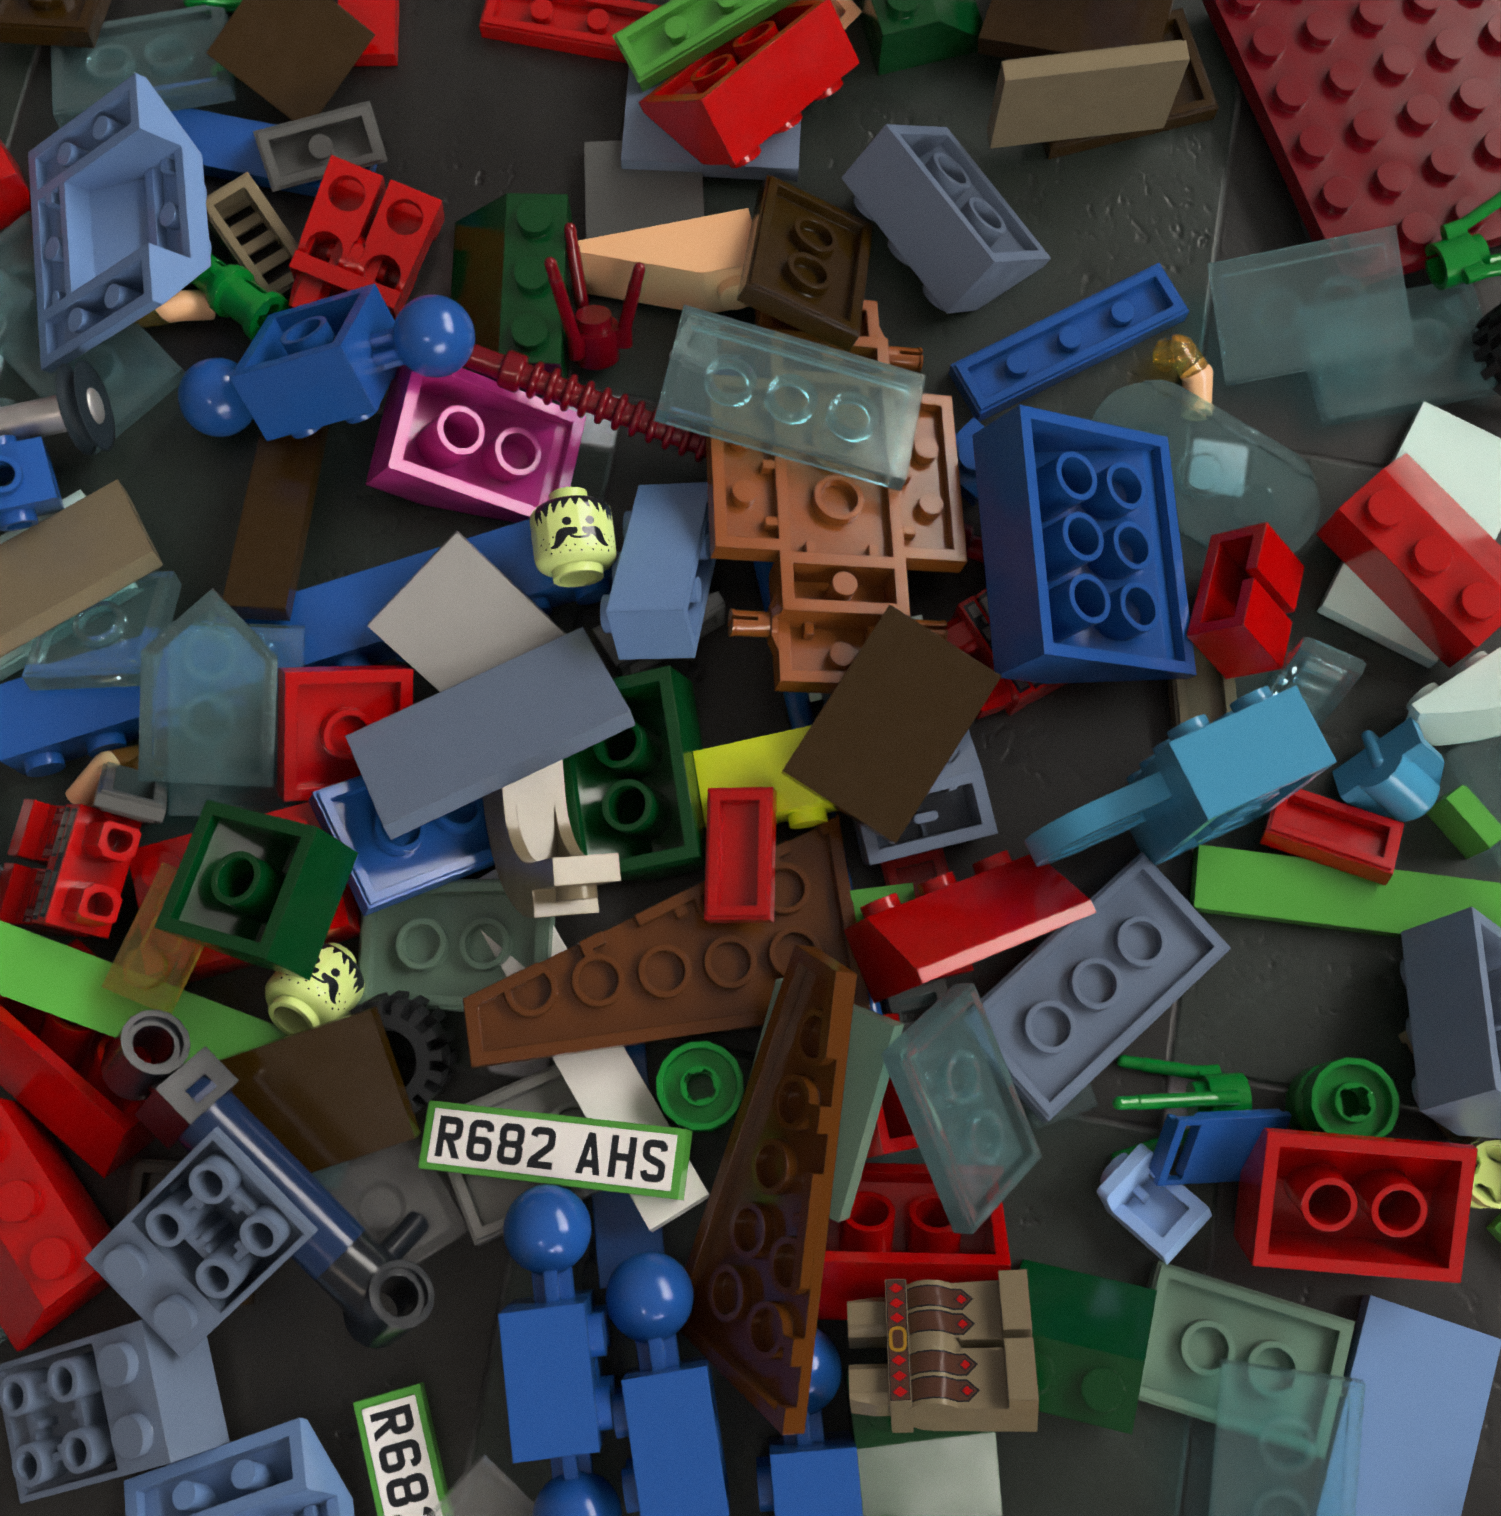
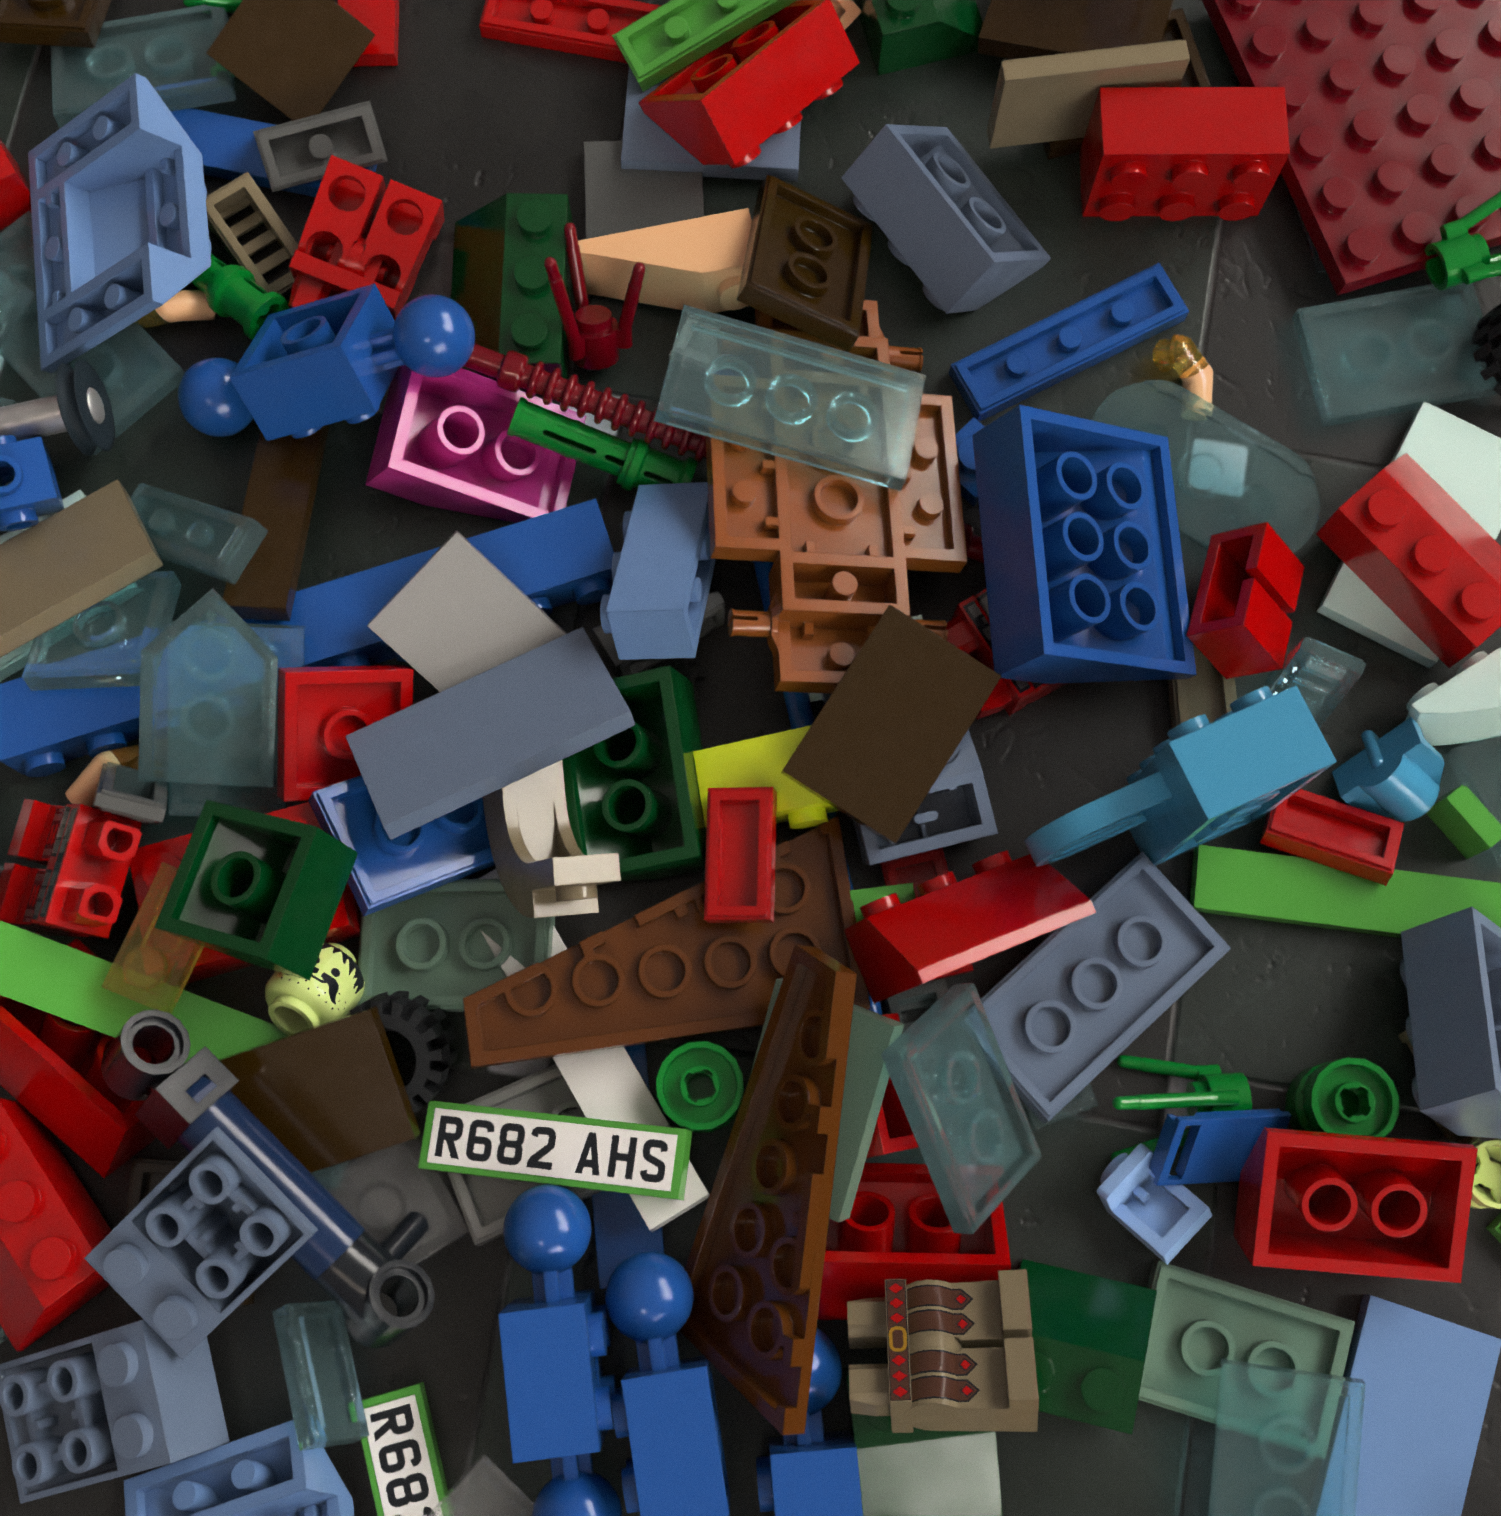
yellowish green head [529,487,617,587] -> none
clear light blue tile [1207,225,1415,386] -> none
none -> clear light blue tile [130,483,268,585]
none -> clear light blue tile [272,1301,369,1451]
none -> green pin [507,397,697,492]
none -> red brick [1079,87,1290,221]

